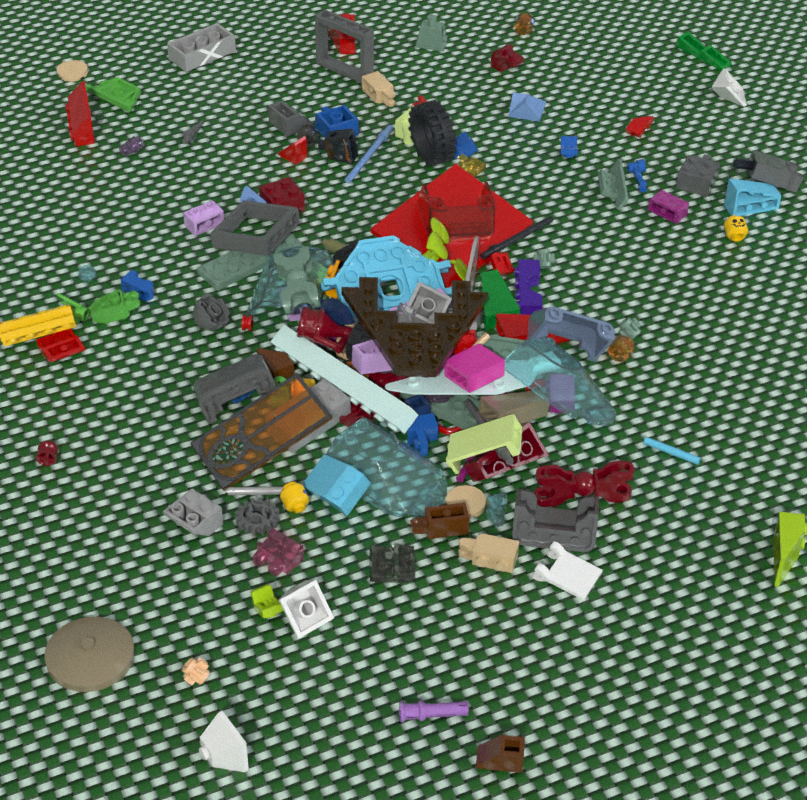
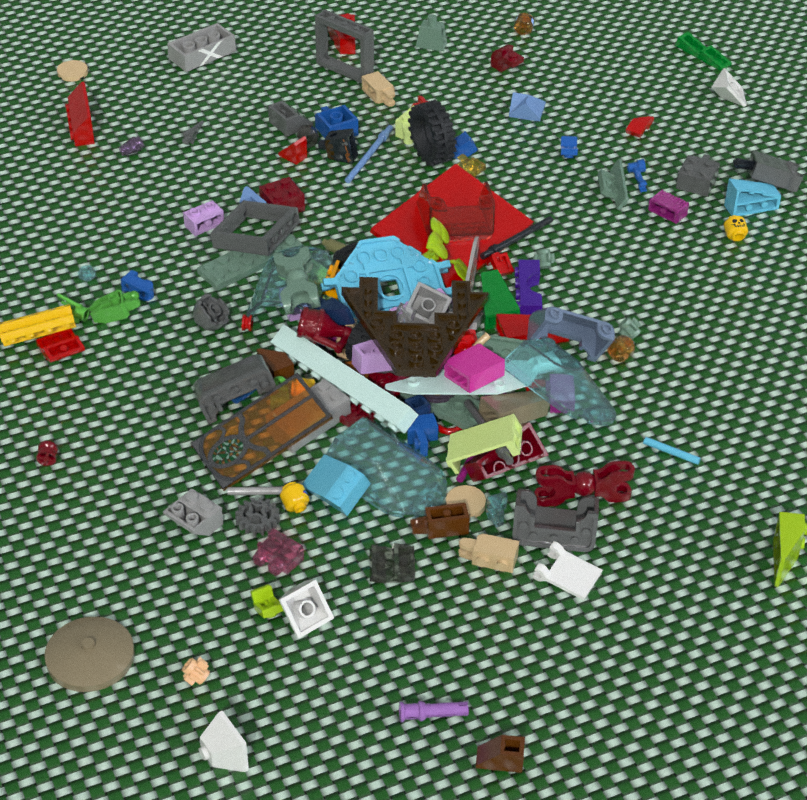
bright green wing [86,77,141,112] -> none

